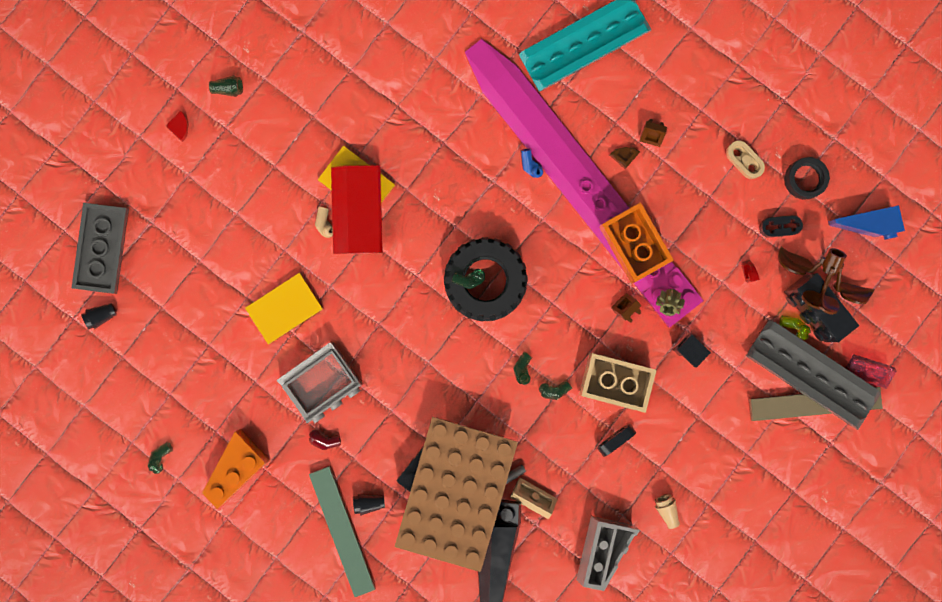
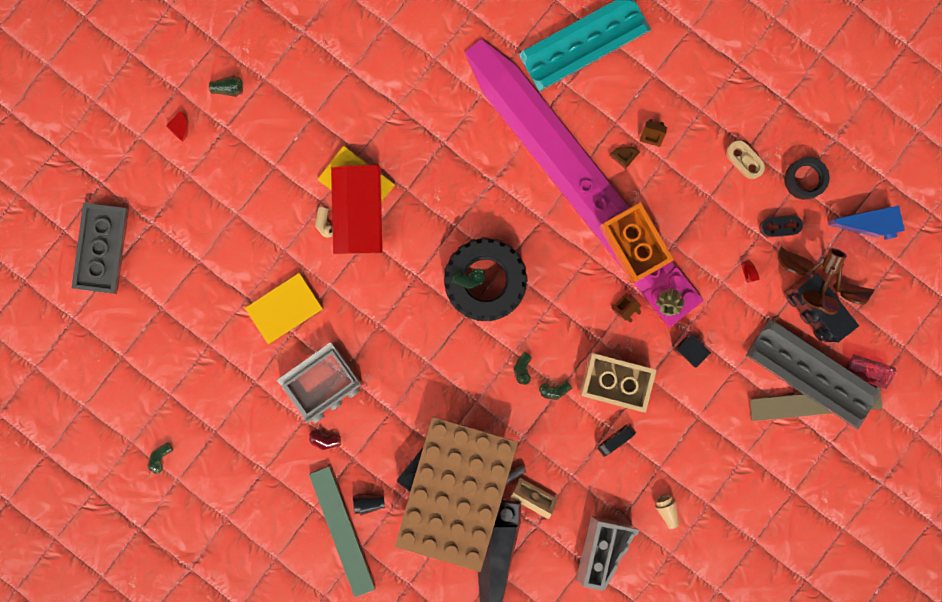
black cone [81,303,117,329] -> none
orange wedge [202,429,270,509] -> none
blue arm [521,148,544,178] -> none
clear neon green arm [779,315,811,340] -> none

